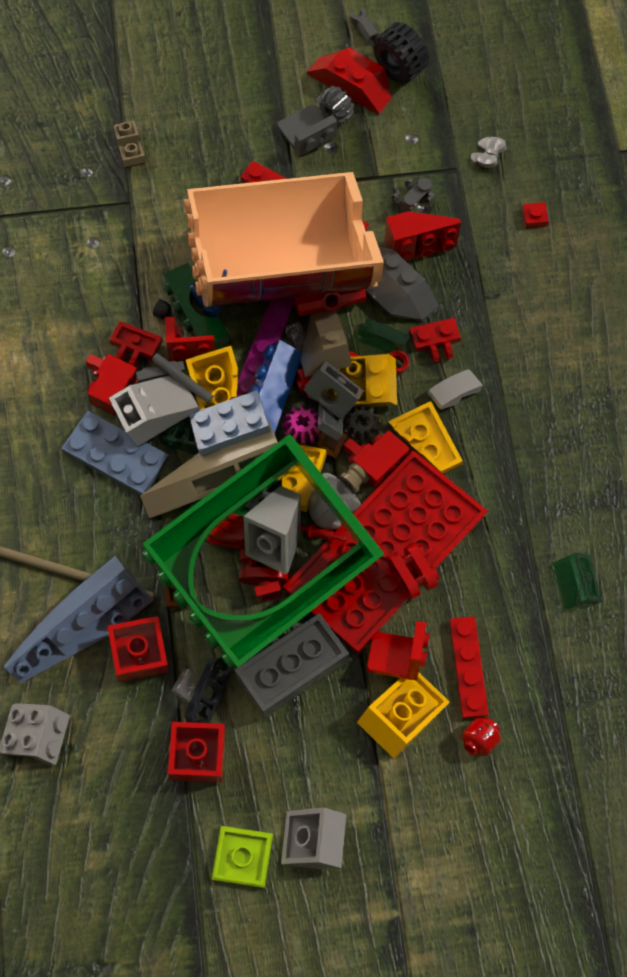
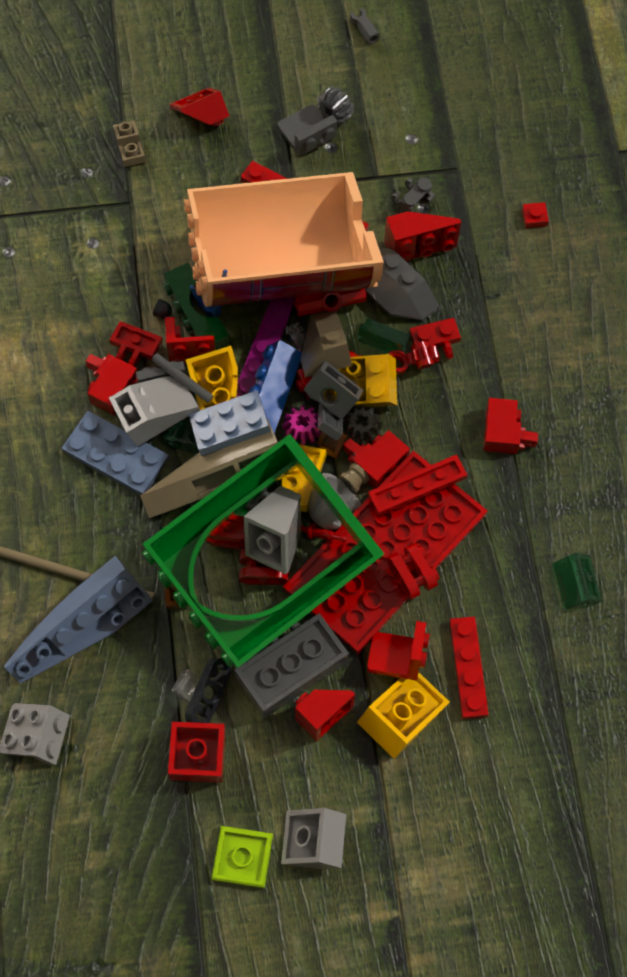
red brick [107,616,168,682] -> none
red plate [254,580,281,604] -> none
red wedge [307,47,391,115] -> none
black tyre [372,22,430,84] -> none
yellow wing [388,401,463,474] -> none
light grey slope [427,369,483,409] -> none
red head [462,718,501,757] -> none
light grey piece [471,137,507,168] -> none
none -> red slope [169,88,229,126]
none -> red slope [295,689,355,742]
none -> red plate [368,454,468,516]
none -> red gear [407,341,438,369]
none -> red hinge [483,398,538,454]

